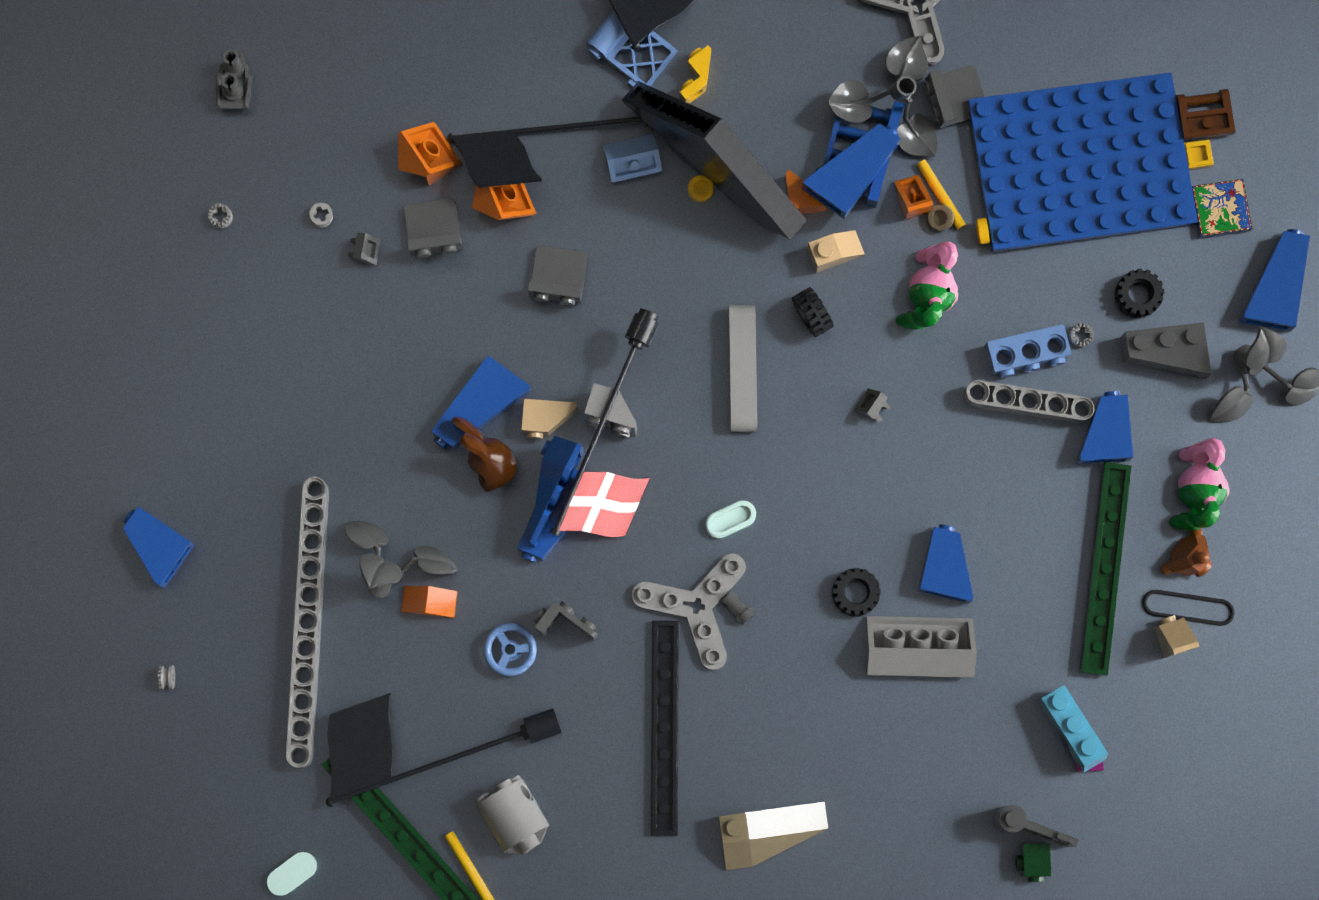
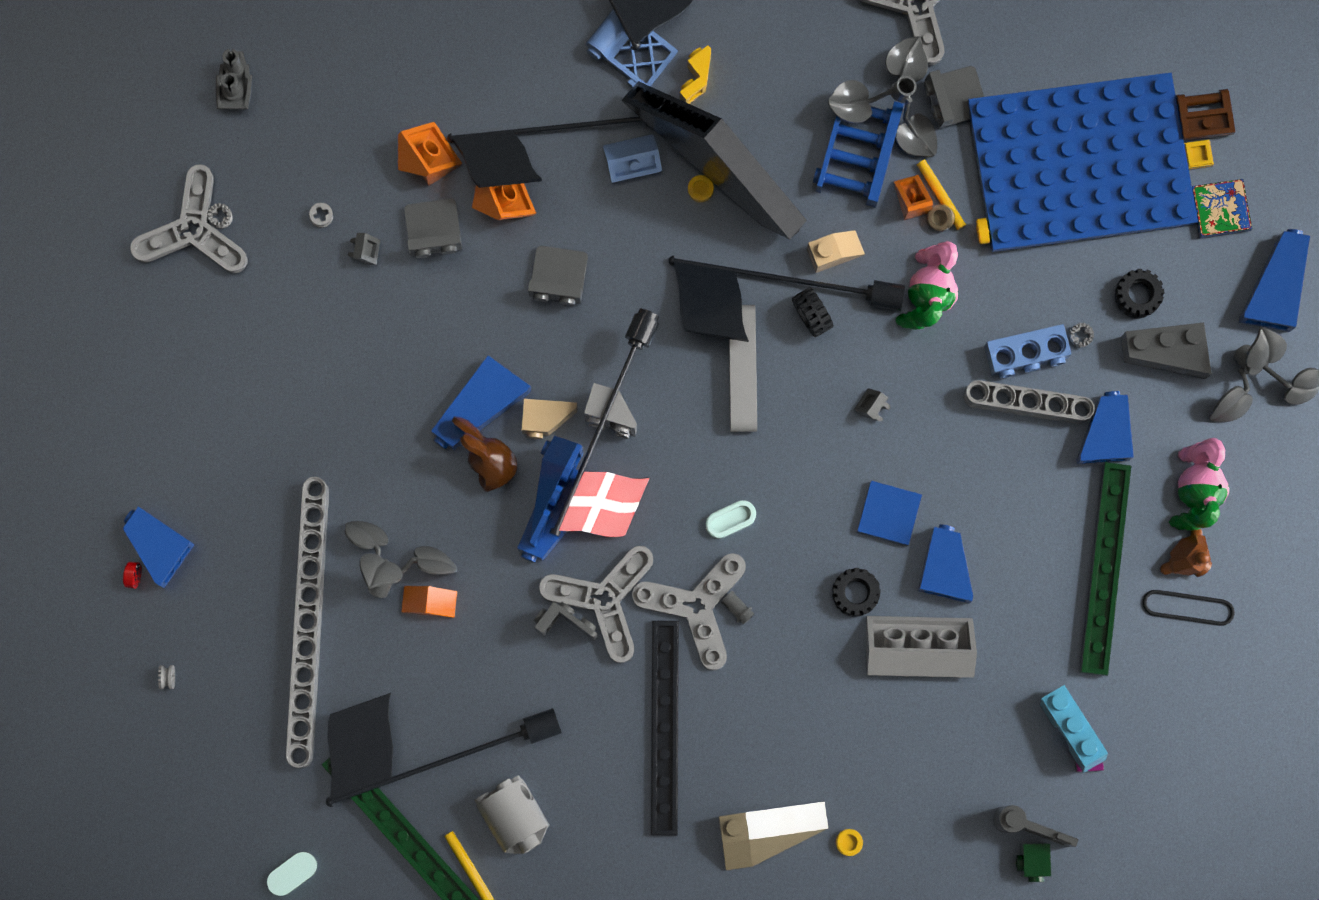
medium blue piece [483,623,537,676] -> none
orange slope [784,170,827,214] -> none
blue slope [802,123,901,219] -> none
tan slope [1154,615,1200,658] -> none
none -> red tile [123,561,142,589]
none -> light grey piece [130,164,248,273]
none -> light grey piece [539,546,653,663]
none -> black flag [668,255,905,342]
none -> yellow tile [835,829,863,856]
none -> blue tile [857,481,922,546]

